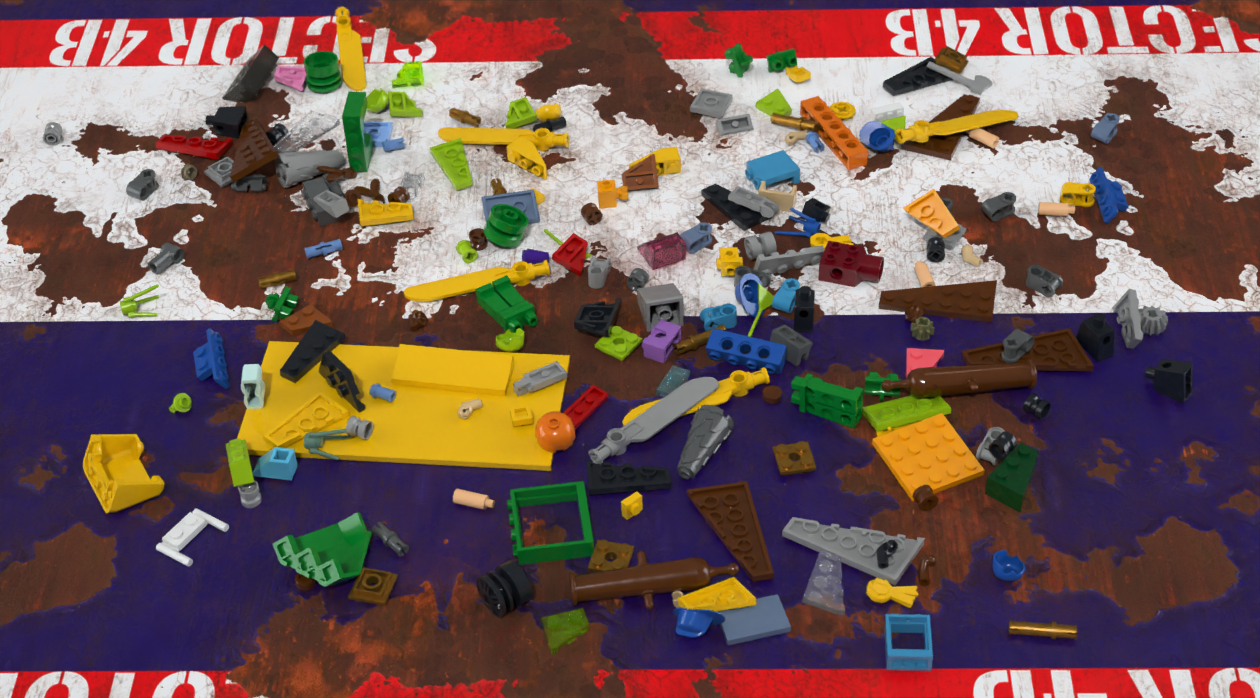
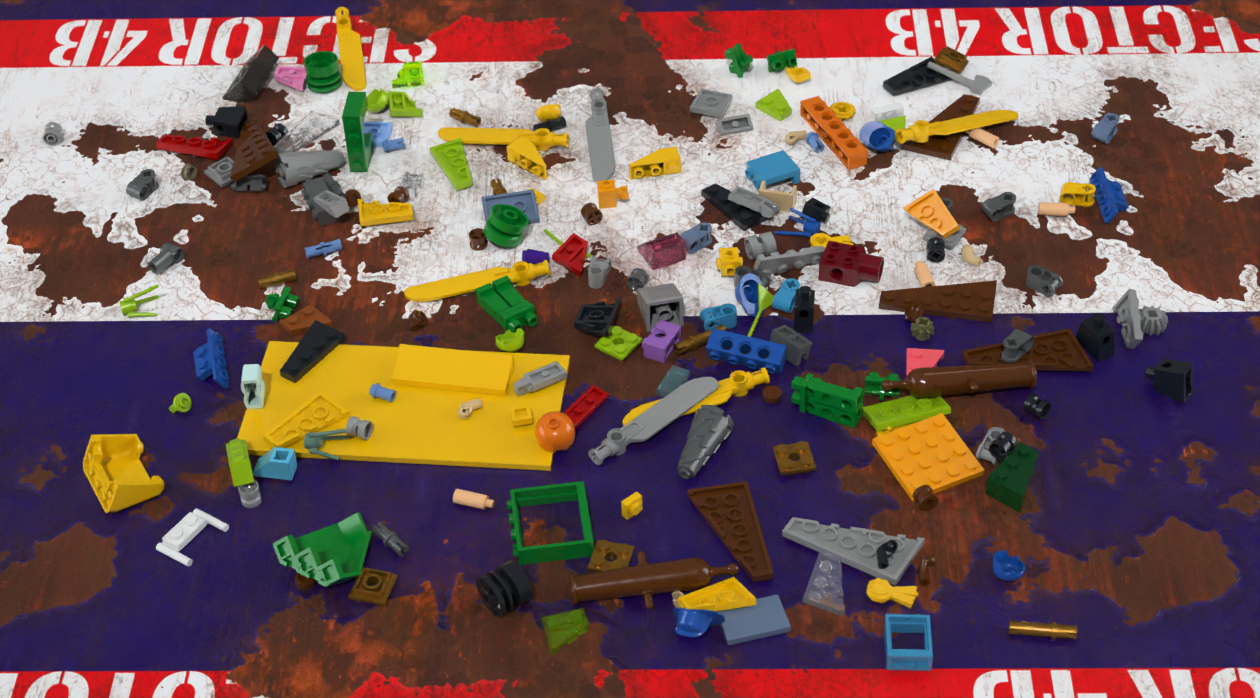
reddish brown piece [317,166,358,182] -> none
black wing [318,351,365,412] -> none
reddish brown piece [354,179,385,204] -> none
lime bush [456,240,478,263] -> none
lime wing [505,97,537,129] -> none
black wing [586,460,671,495] -> none
dark orange wing [621,154,658,191] -> none
pearl gold pin [770,113,819,132] -> none
none -> light grey piece [585,88,615,183]

